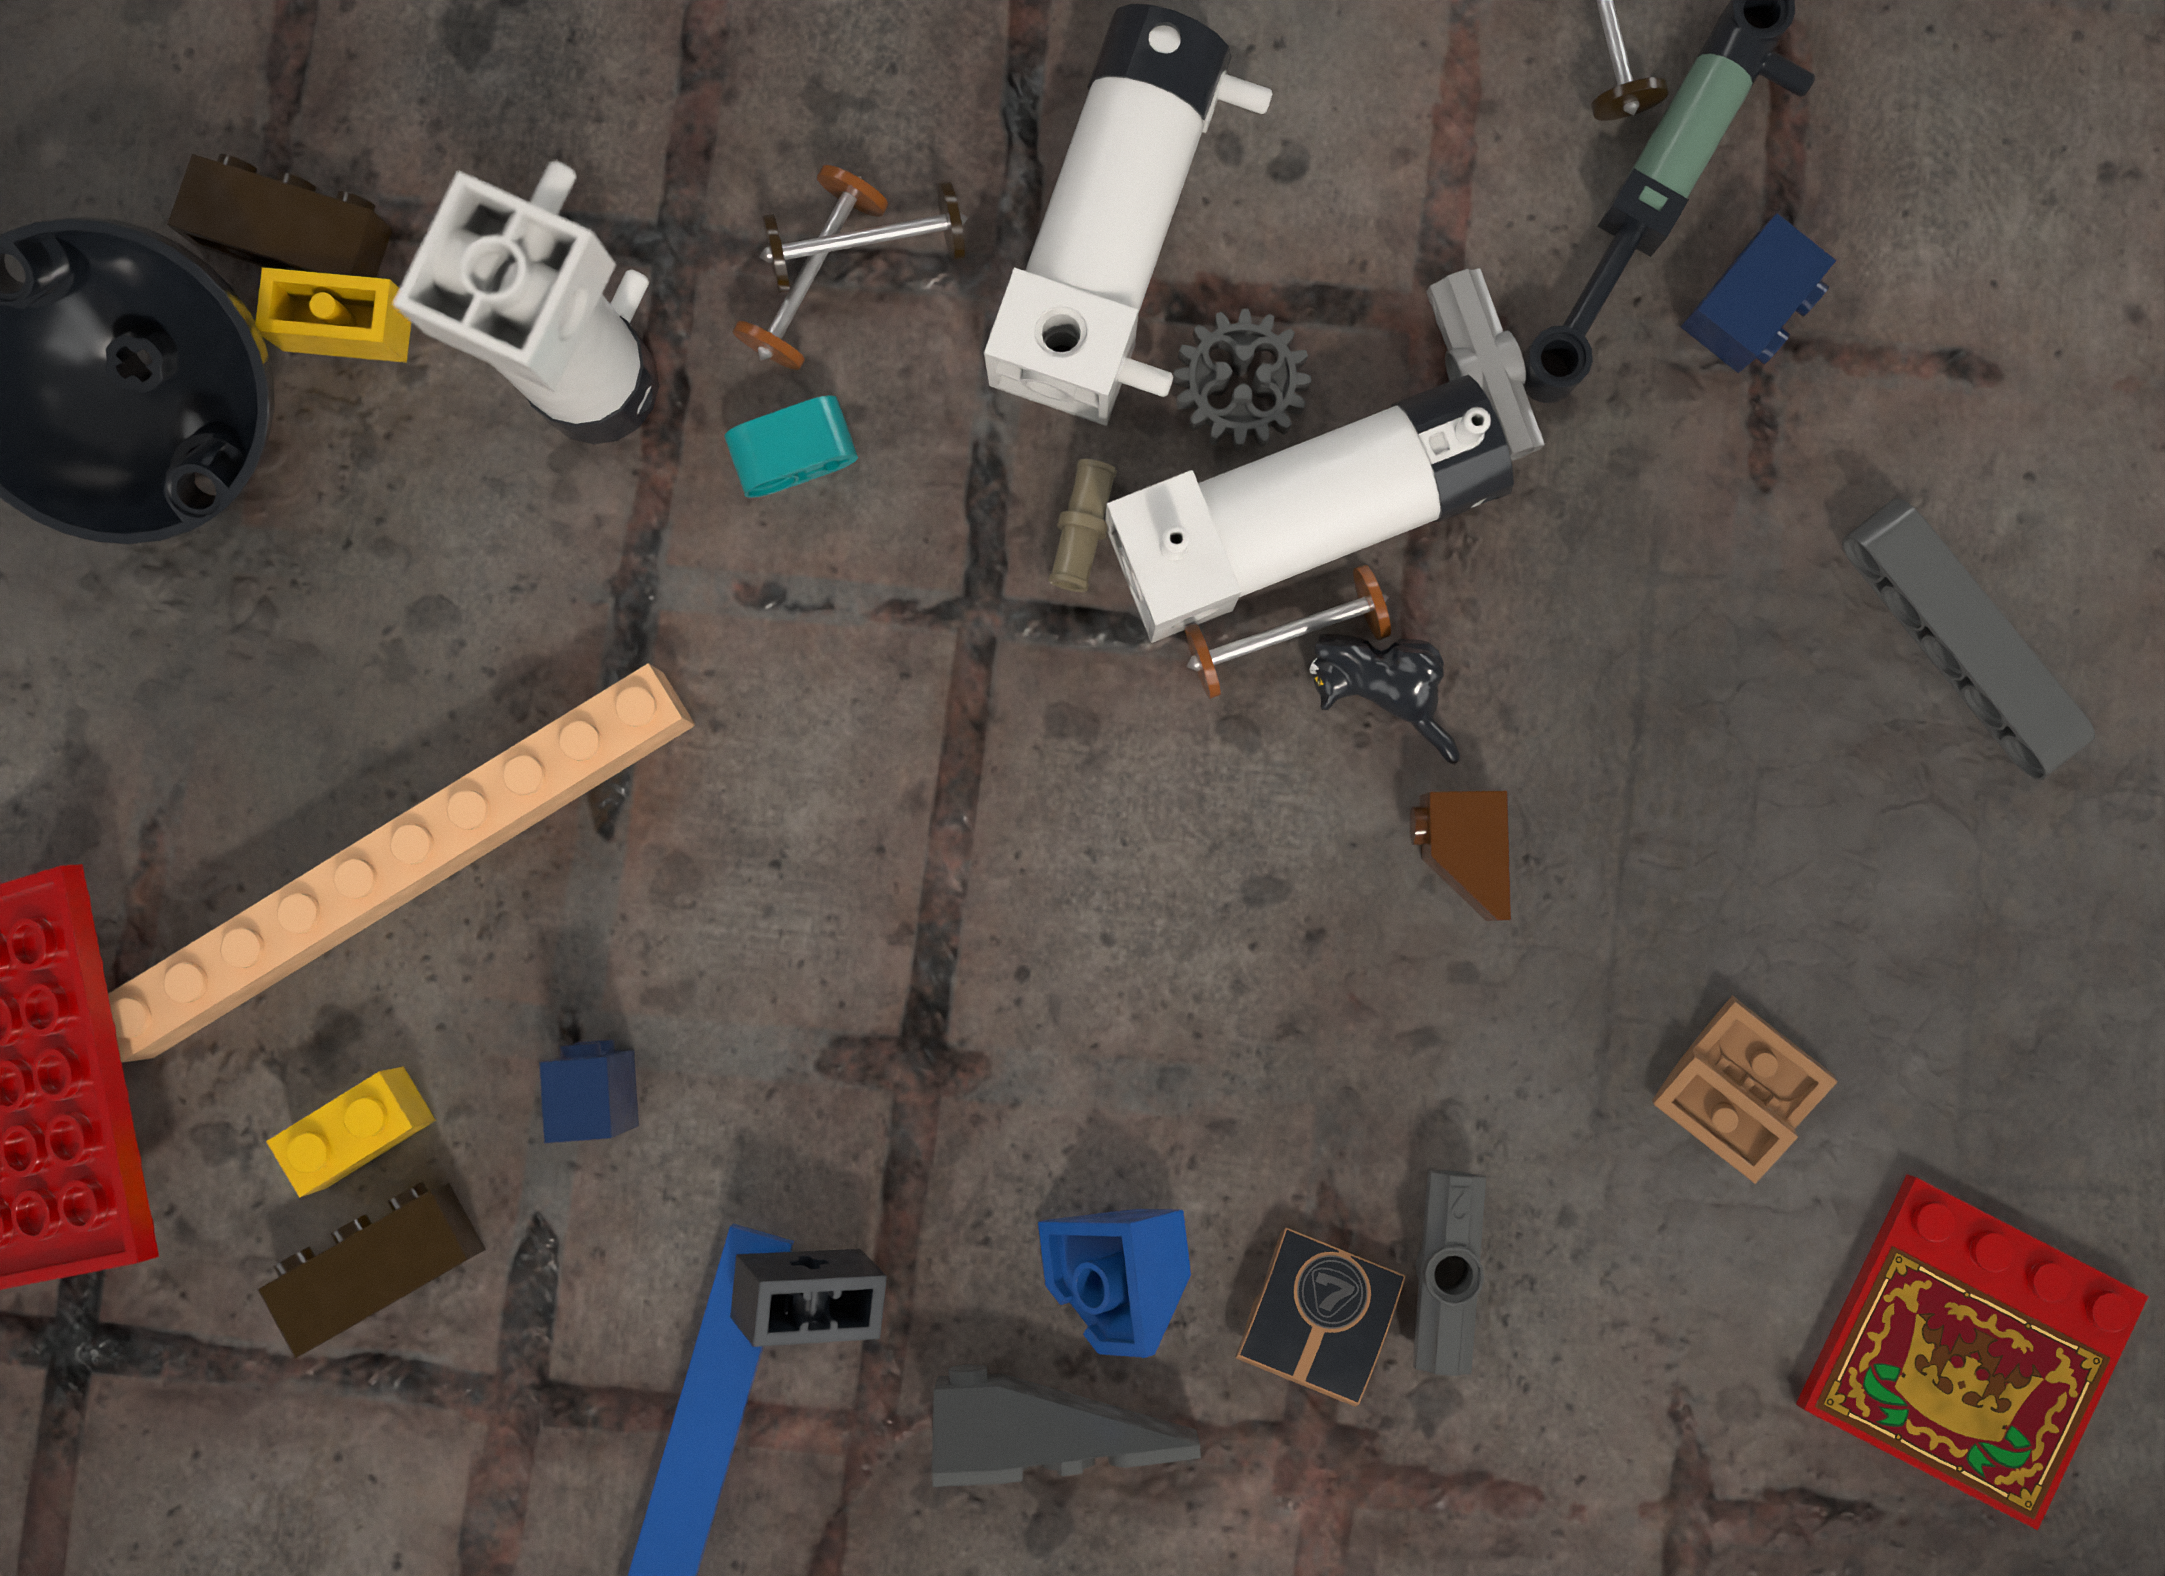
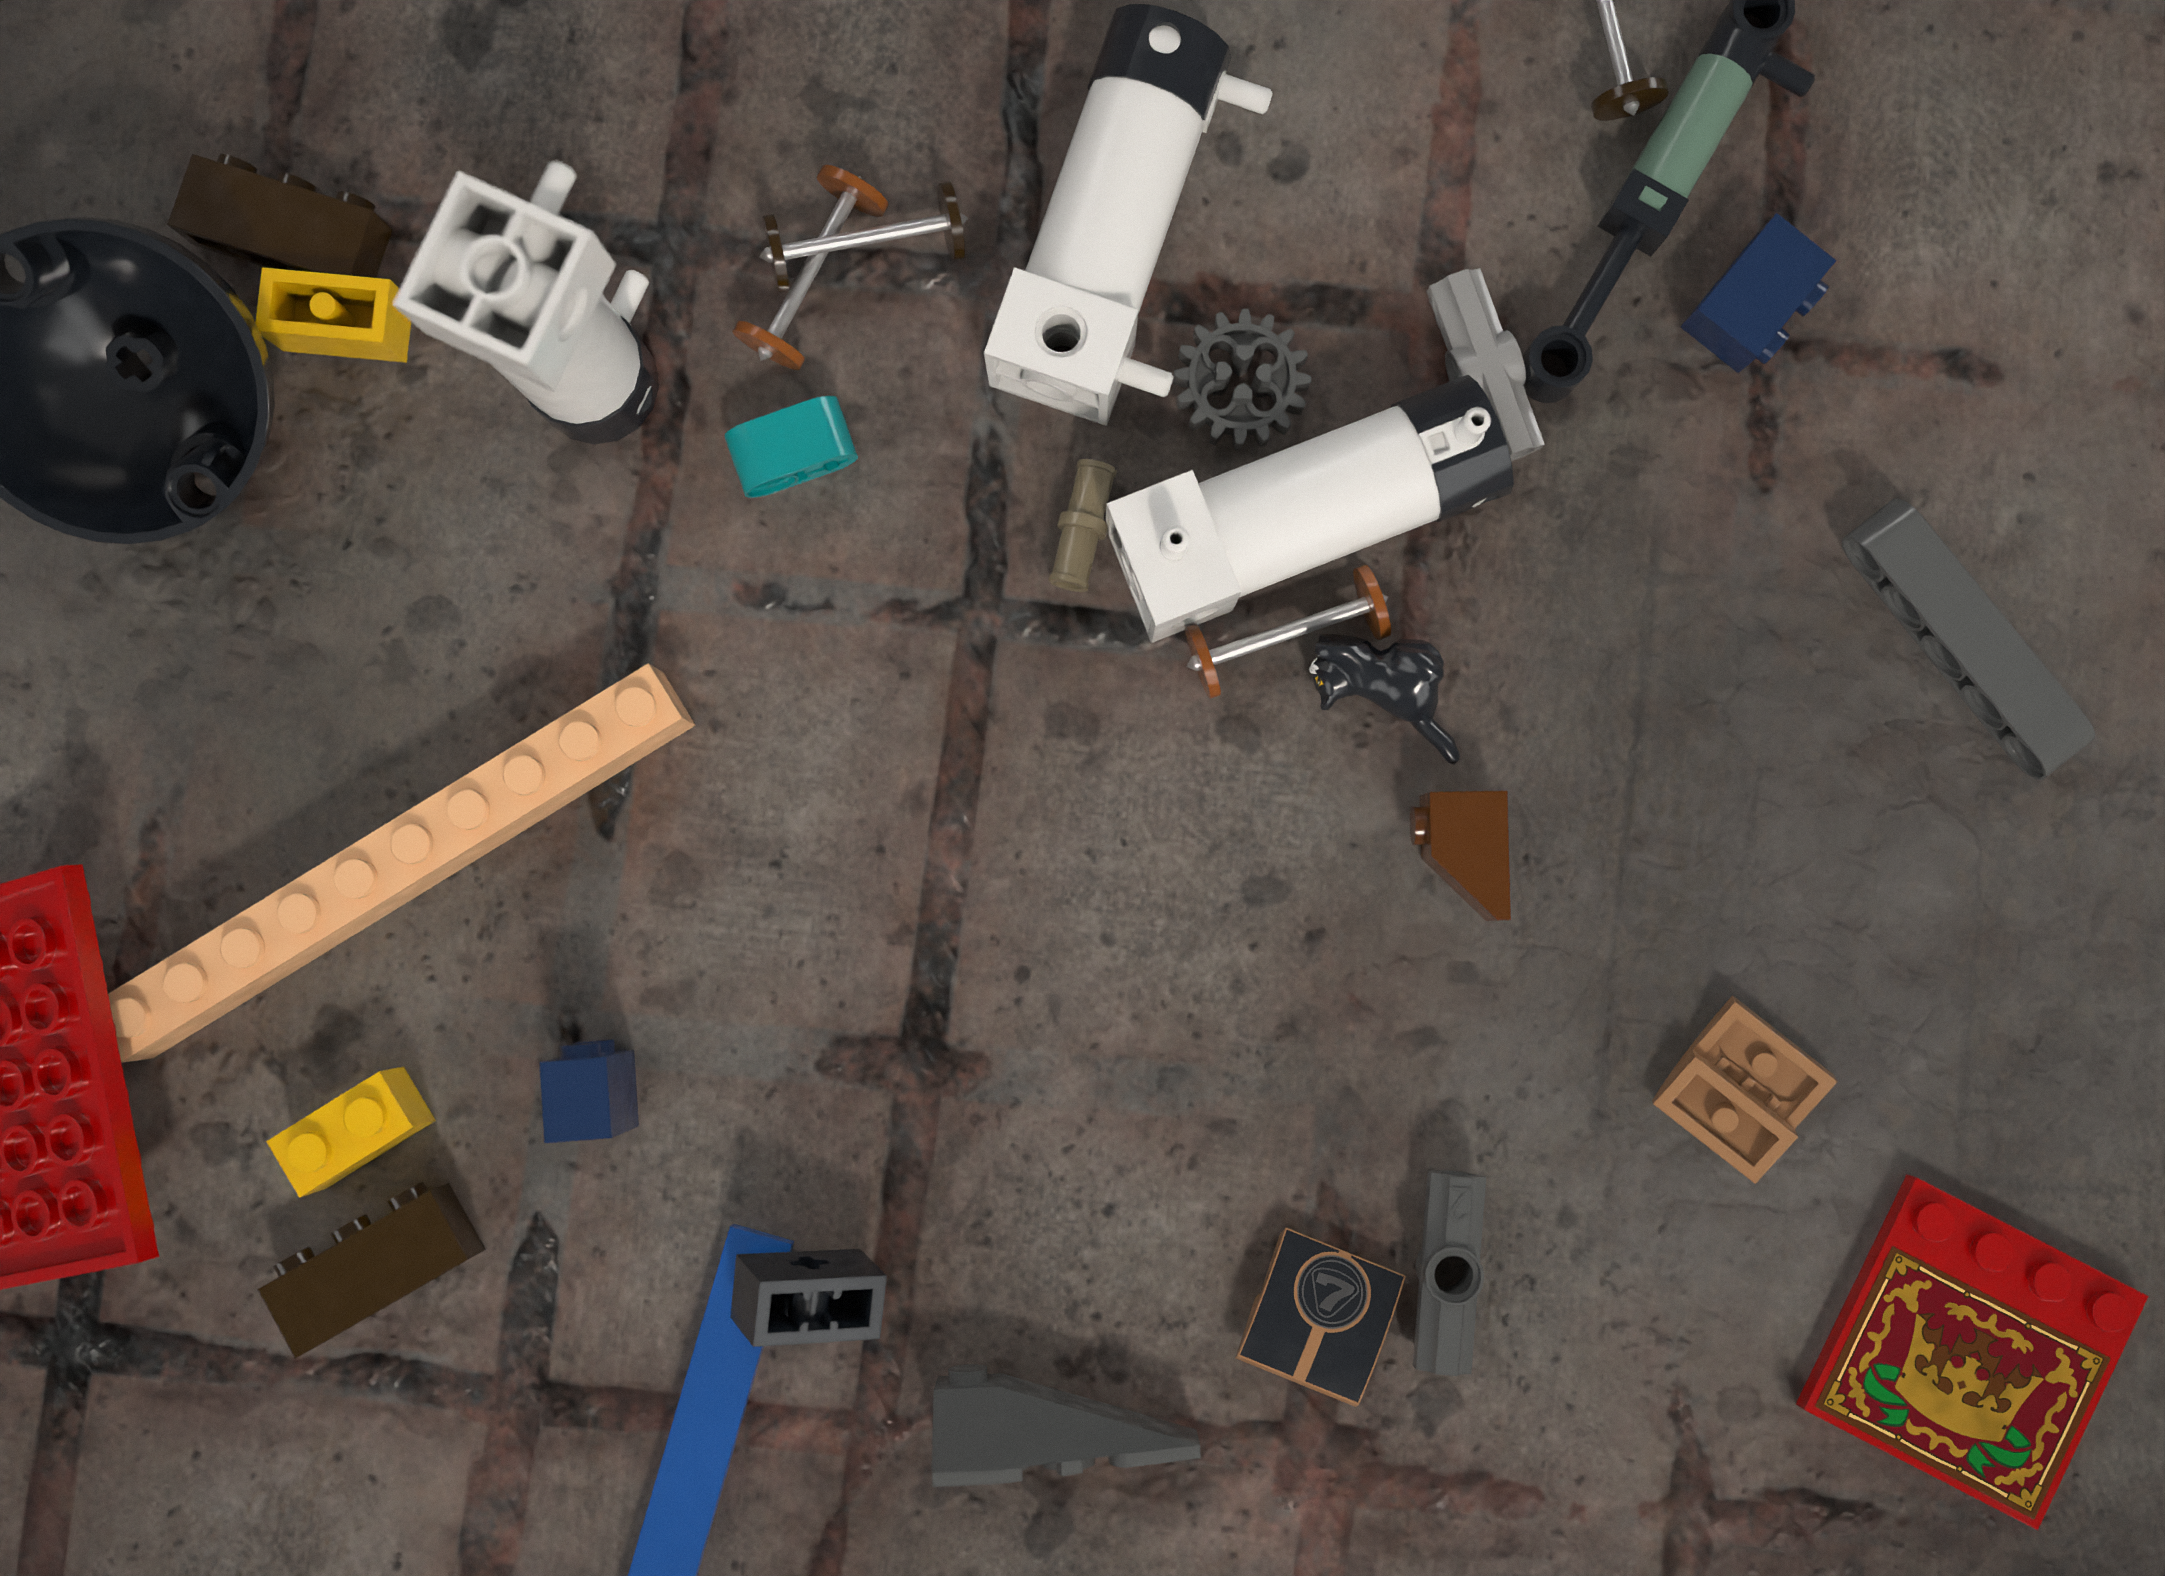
blue slope [1038,1209,1191,1358] -> none

